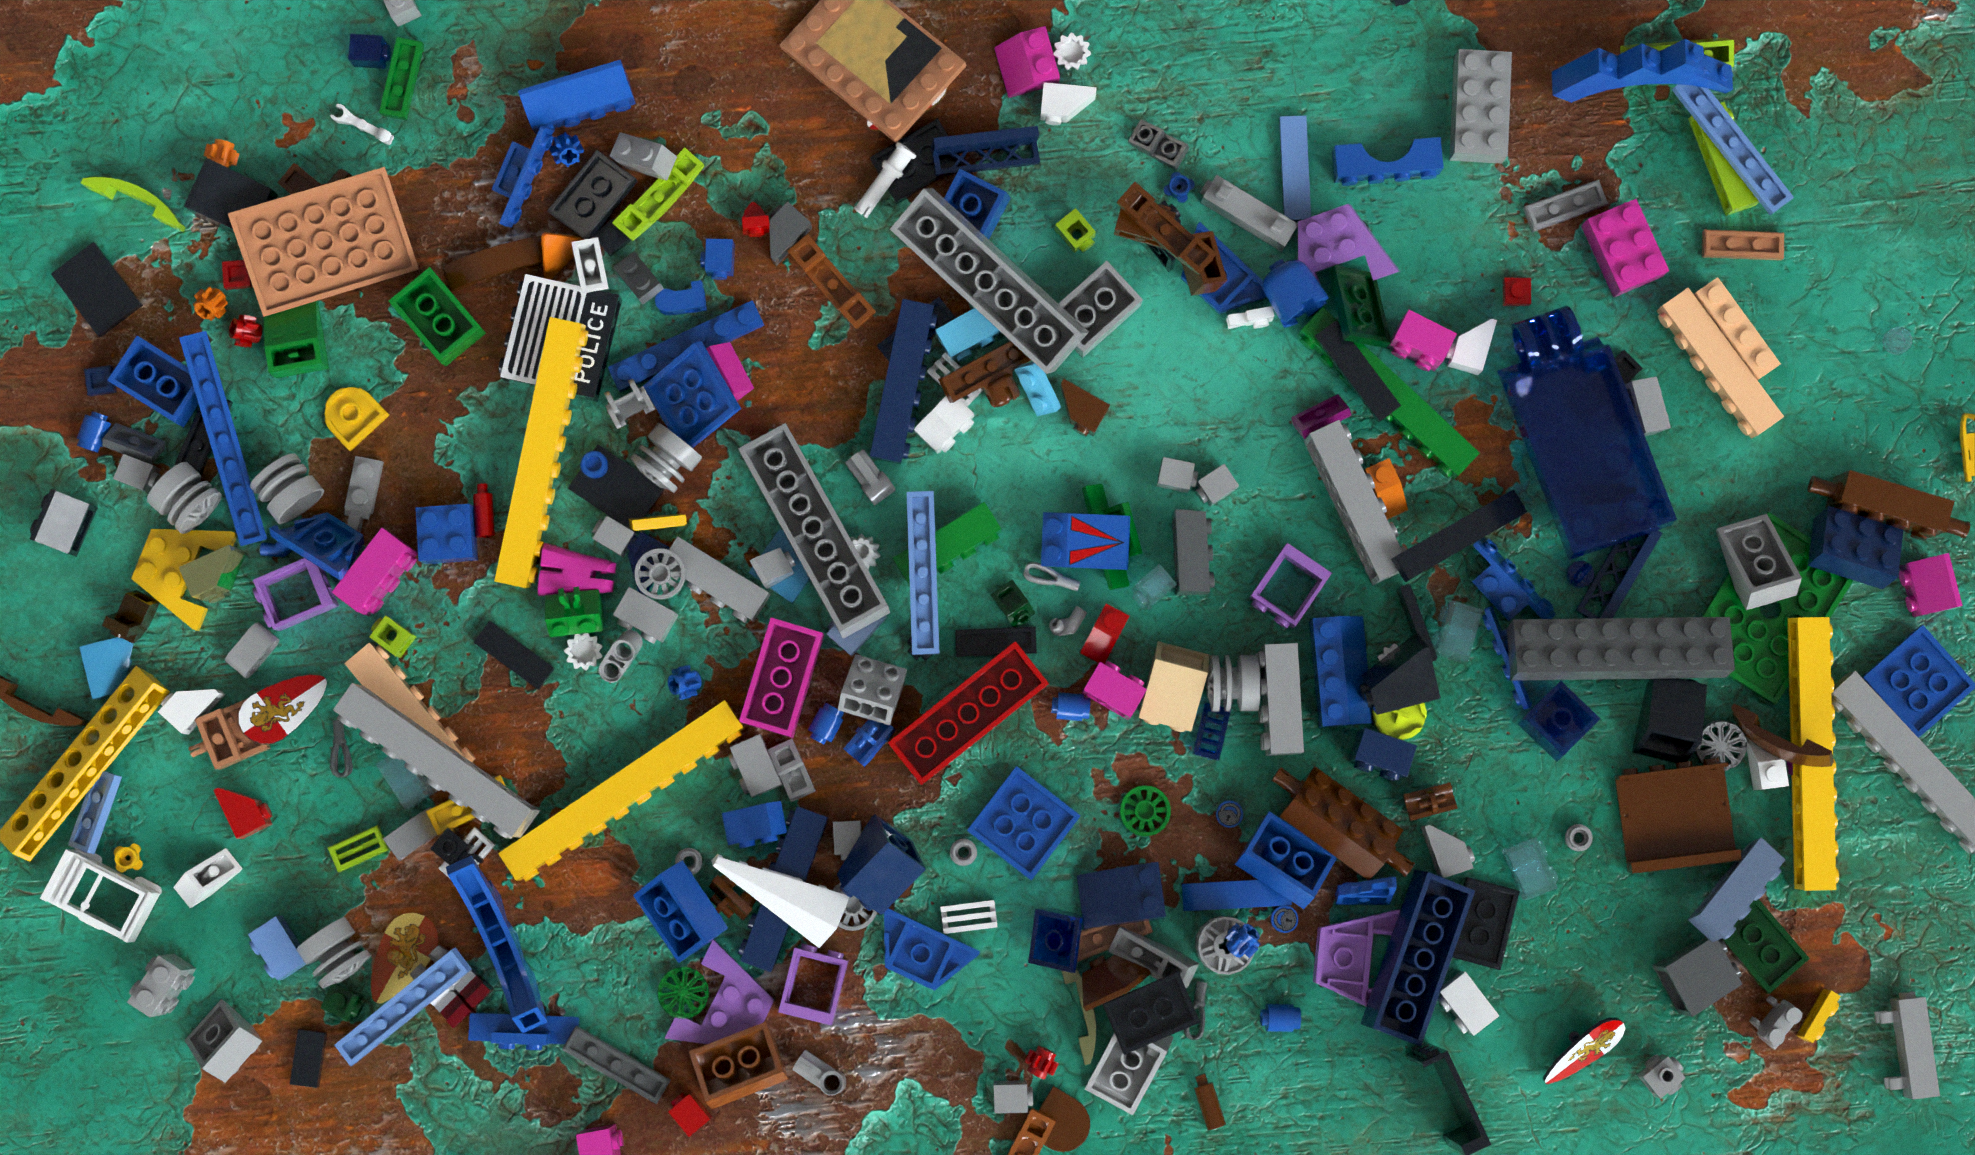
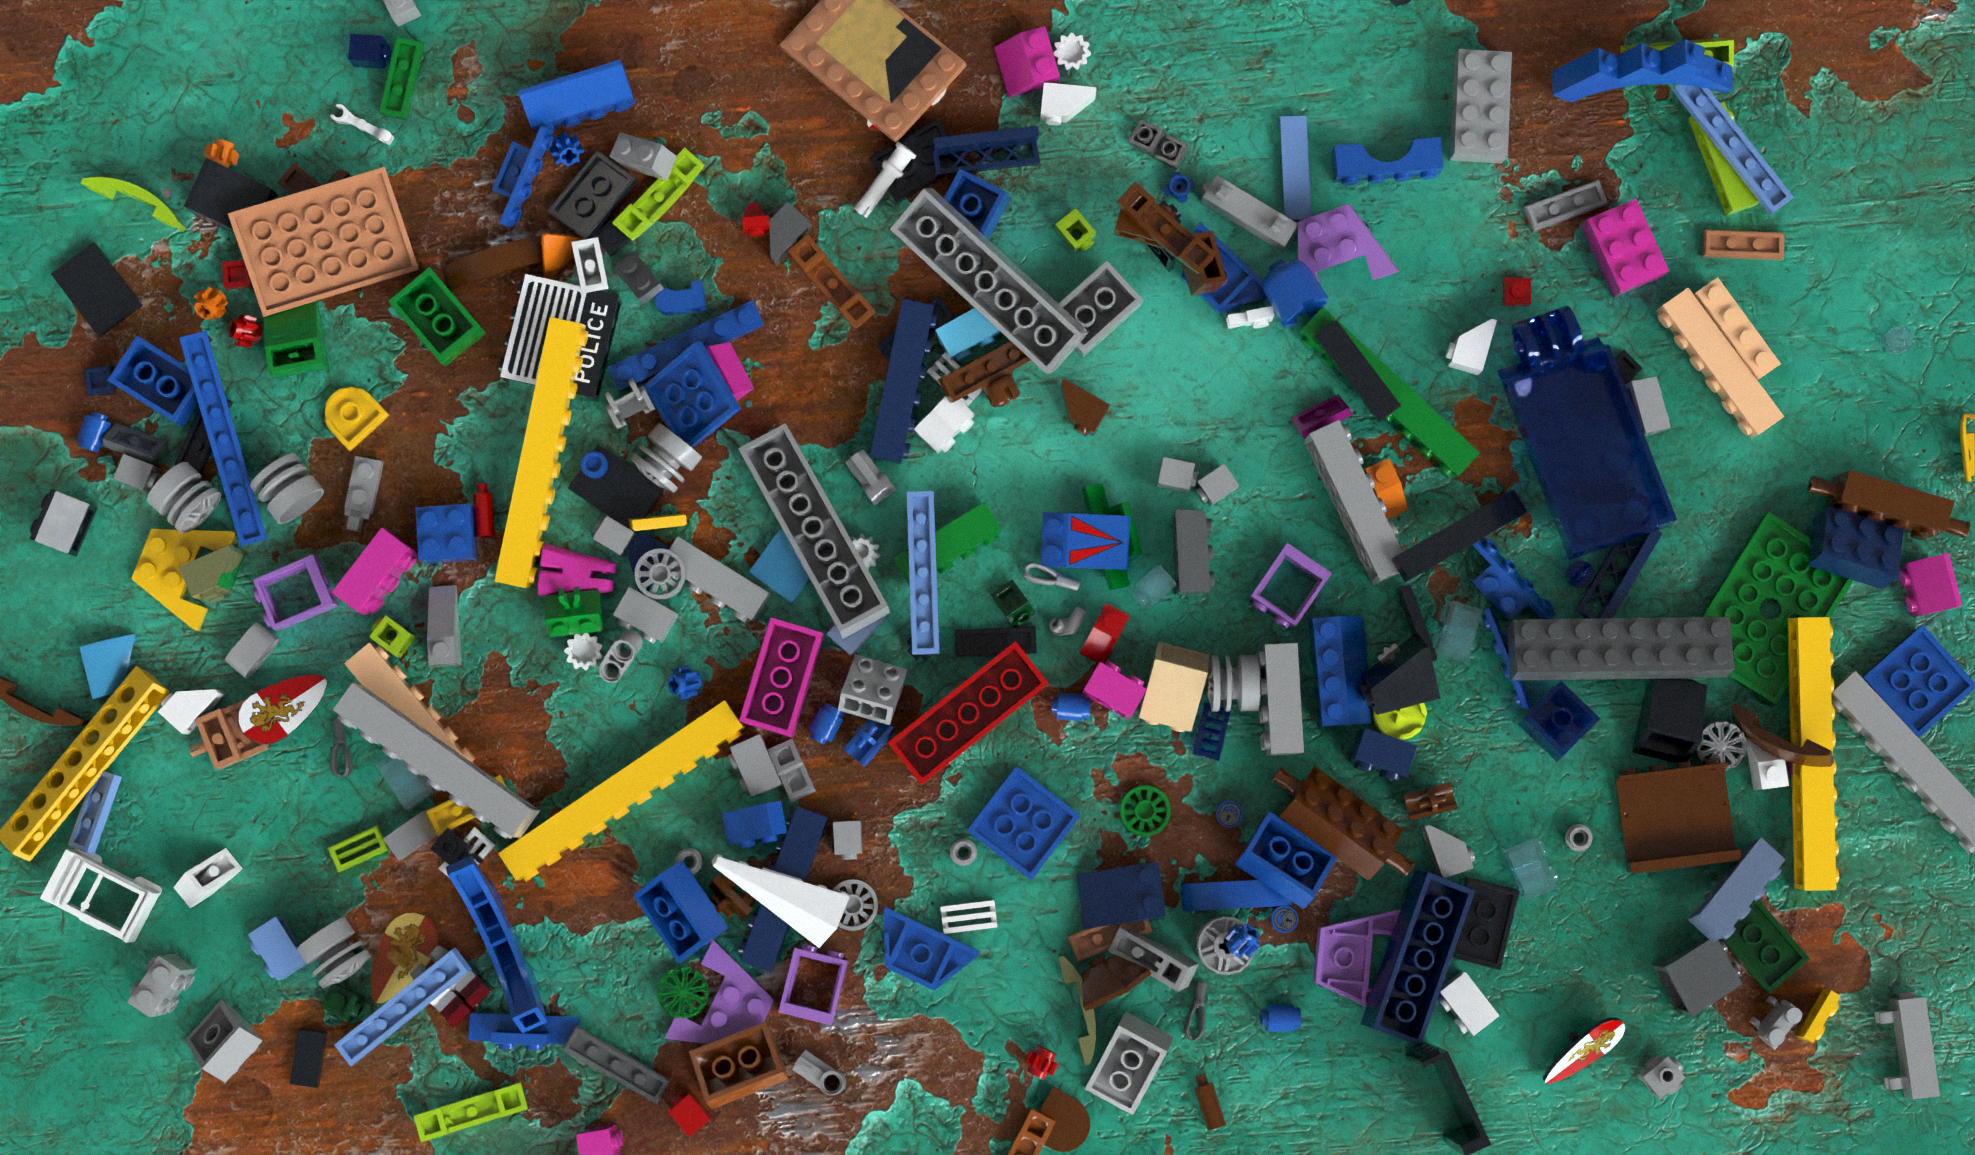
dark brown brick [102,590,160,643] -> none
yellow plate [114,843,143,873] -> none
red slope [213,788,272,839] -> none
blue arm [260,541,292,557] -> none
blue wing [269,513,364,580] -> none
black tile [474,621,556,690] -> none
blue brick [700,238,735,280] -> none
light grey slope [750,548,796,589] -> none
dark blue slope [837,814,926,915] -> none
light grey brick [994,1080,1033,1113] -> none
medium azure plate [1014,362,1061,416] -> none
clear blue slope [1028,909,1083,973] -> none
black tile [1102,971,1200,1055] -> none
dark green plate [1328,265,1391,348] -> none
blue wing [1335,877,1397,905] -> none
dark pink brick [1387,310,1457,372] -> none
light grey slope [1716,514,1802,610] -> none
none -> lime slope [414,1082,528,1142]
none -> light grey slope [427,585,462,667]

